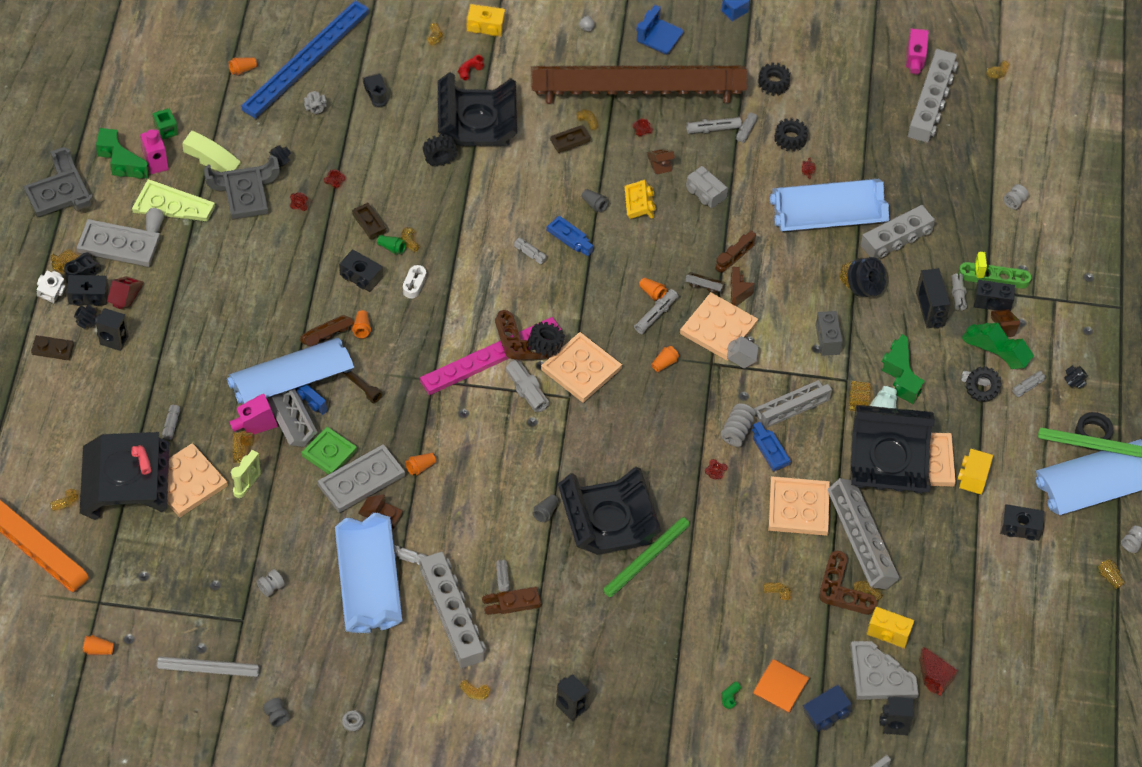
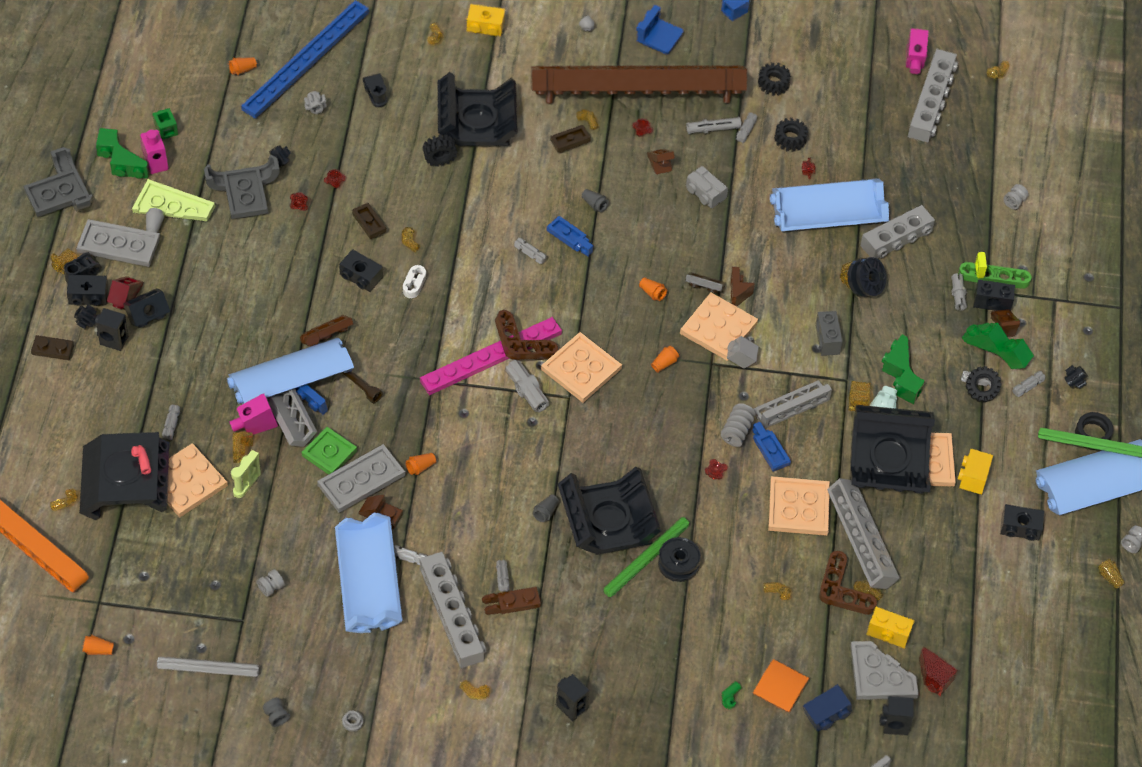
white brick [37,270,66,303] -> none
yellowish green slope [182,130,241,172] -> none
orange cone [352,310,371,338] -> none
green cone [377,235,406,255] -> none
red piece [458,55,484,80] -> none
black tyre [528,322,565,356] -> none
yellow bracket [625,180,656,219] -> none
light grey pin [634,289,678,334] -> none
reddish brown hinge [715,230,756,273] -> none
black window [916,268,950,328] -> none
none -> black brick [123,288,171,327]
none -> black wheel [658,537,701,582]

